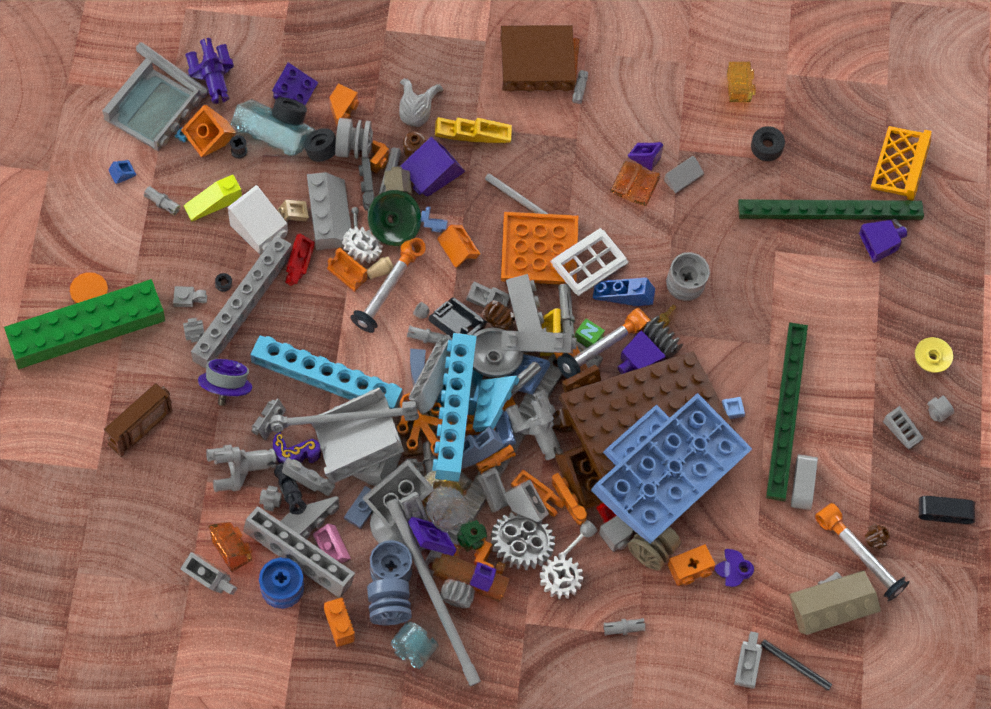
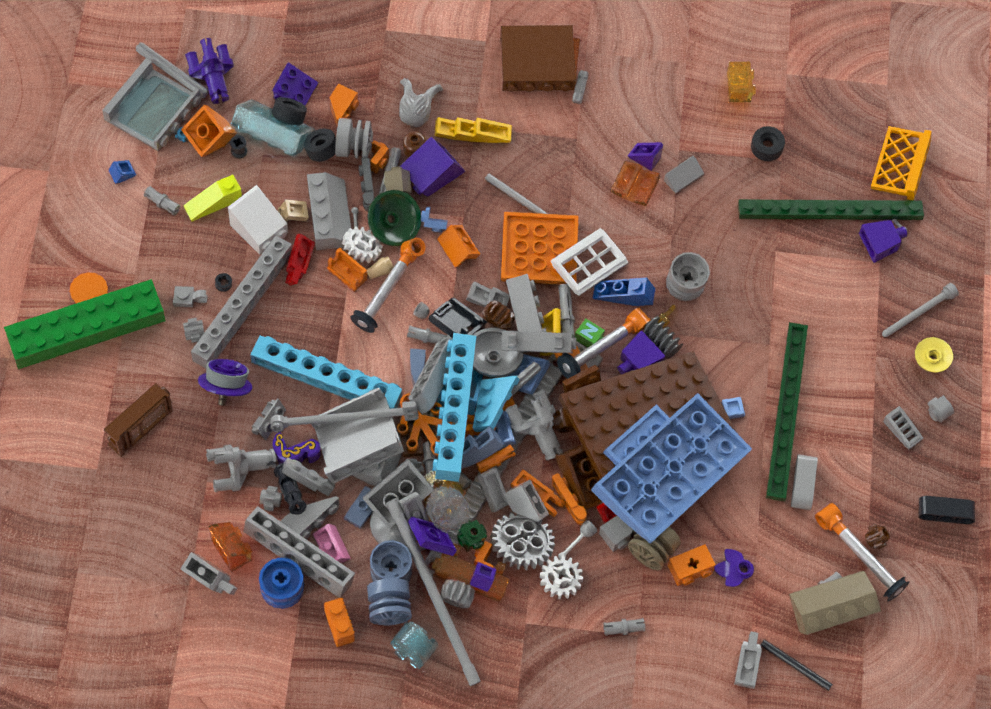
none -> light grey piece [882,283,959,337]

